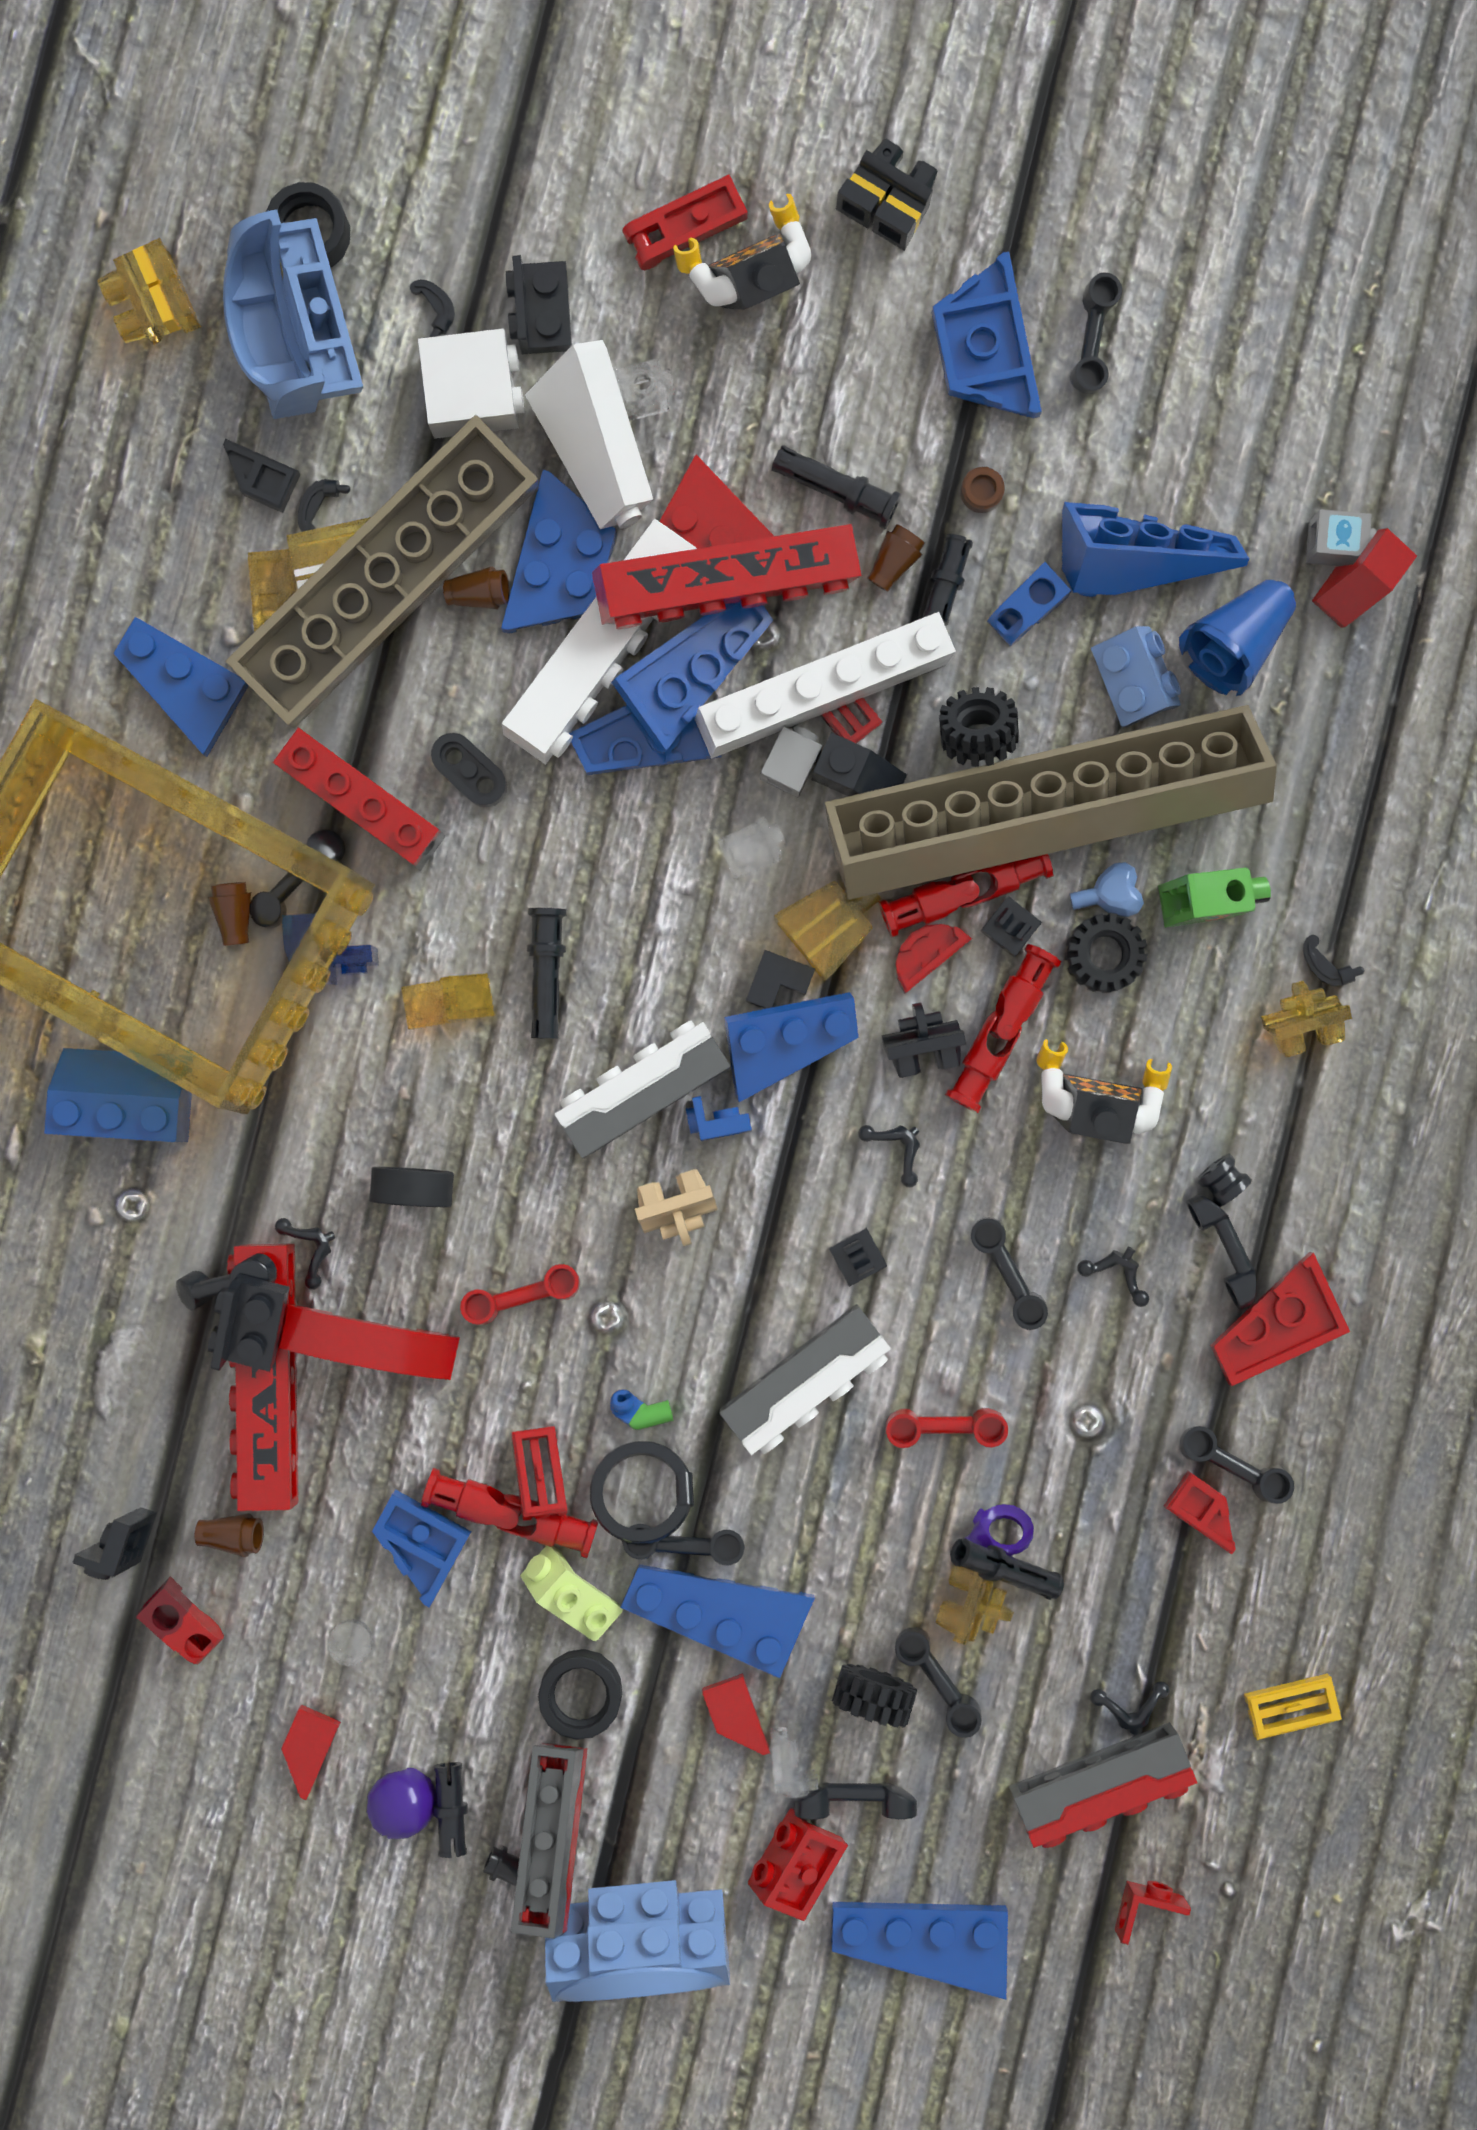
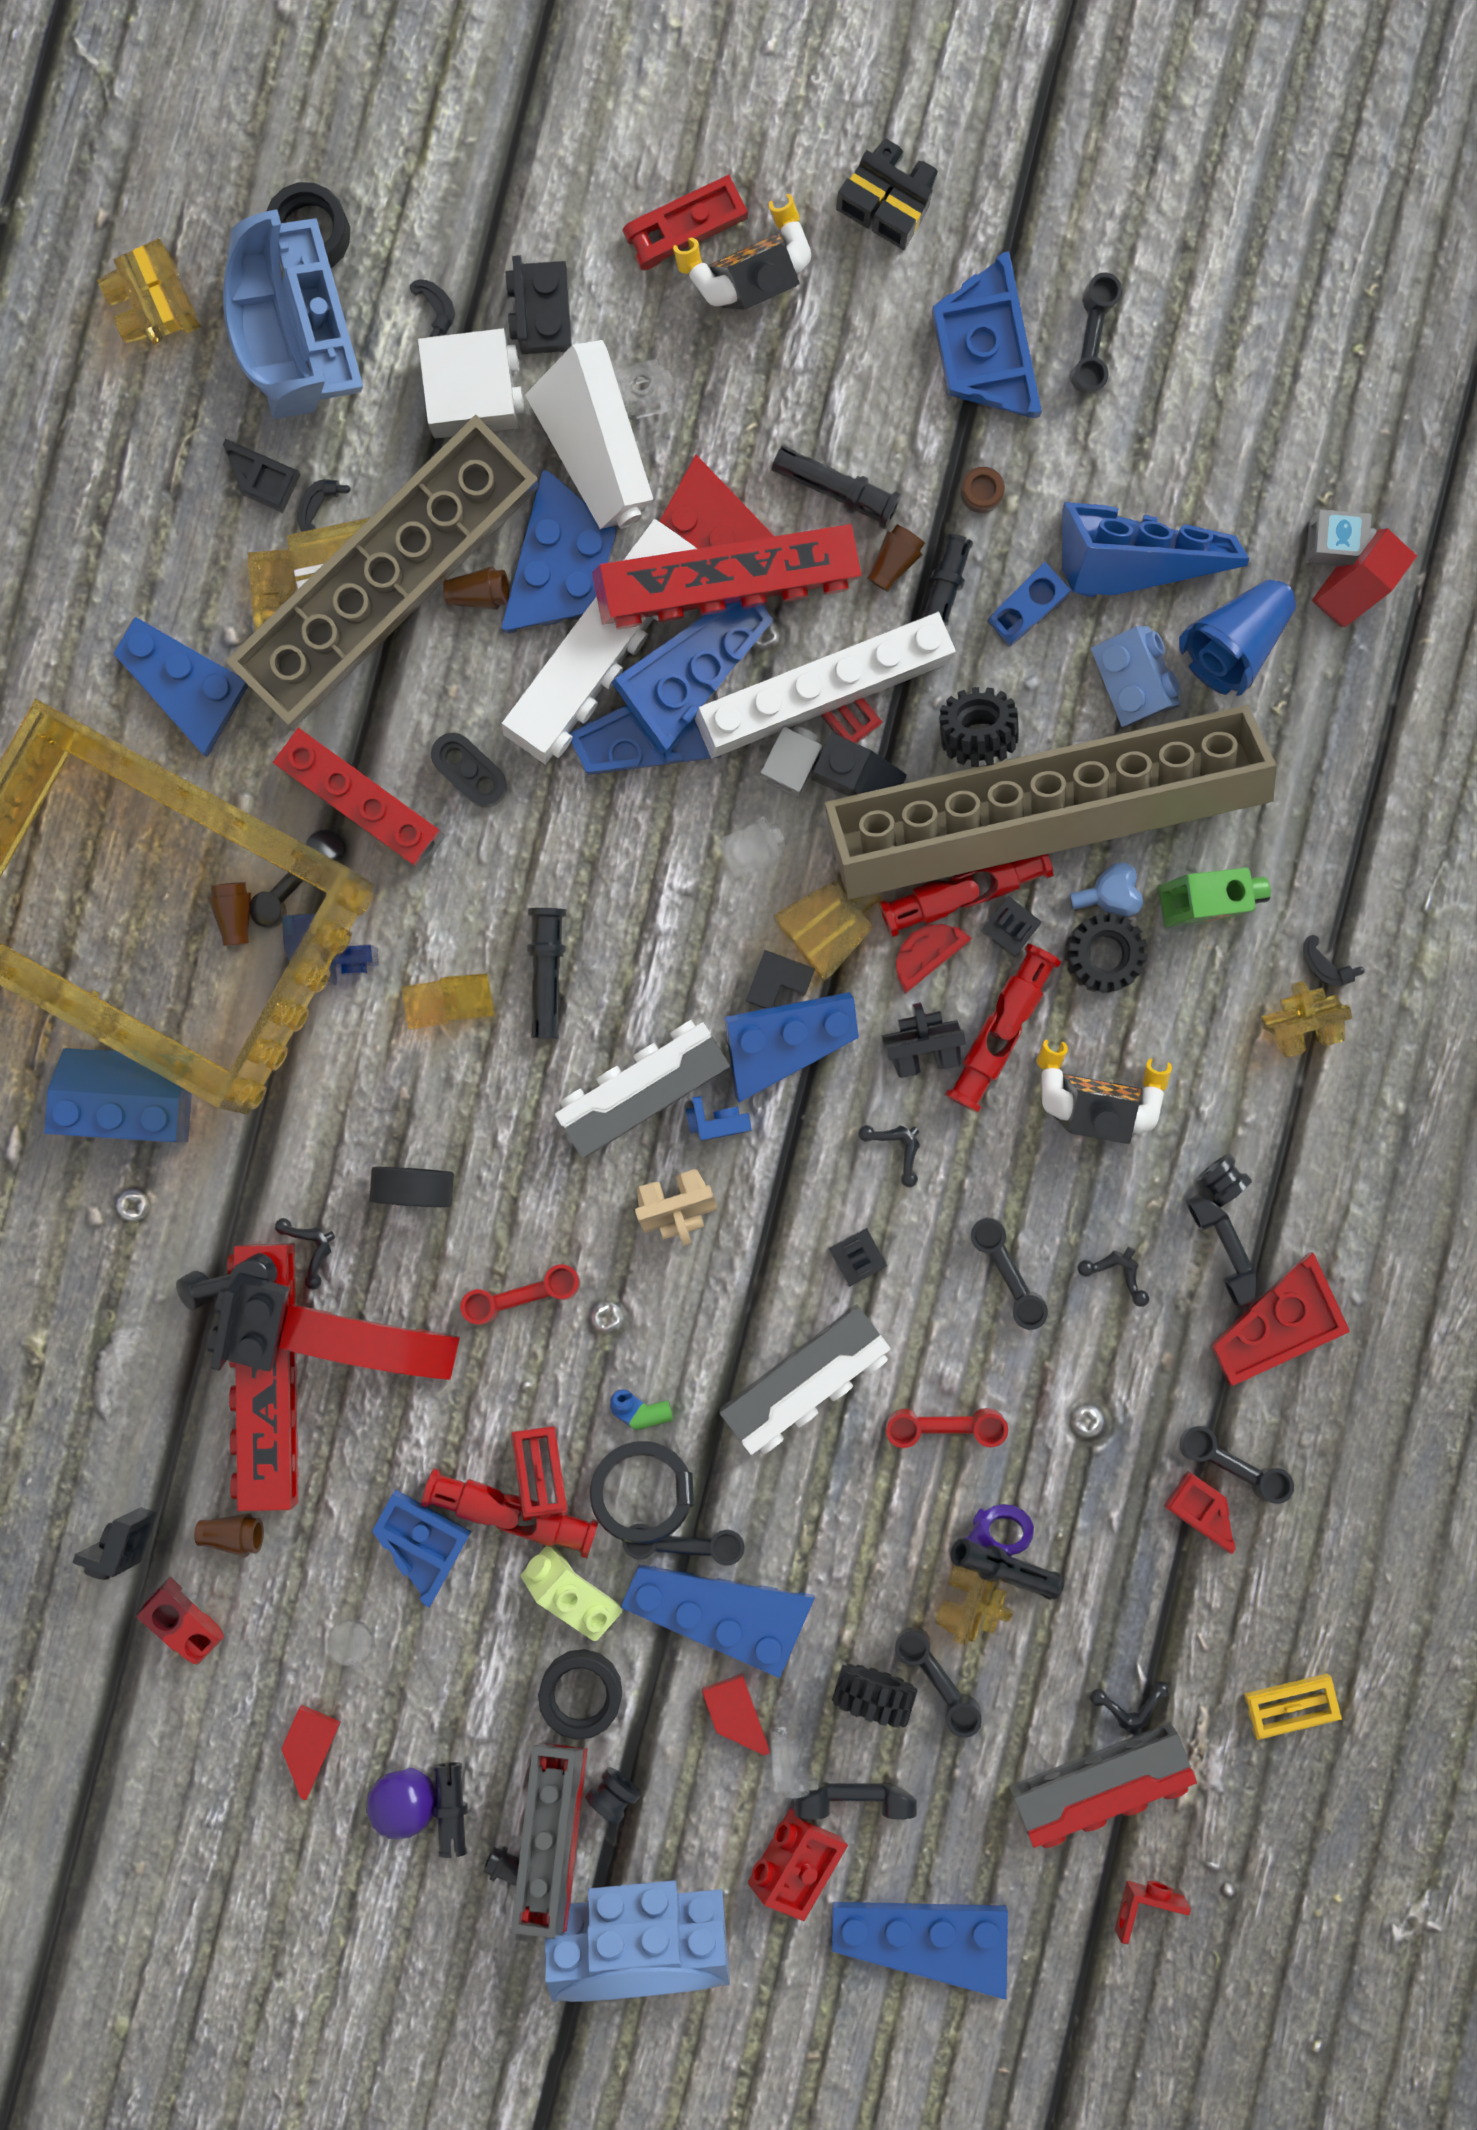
none -> black wheel [585,1767,641,1824]

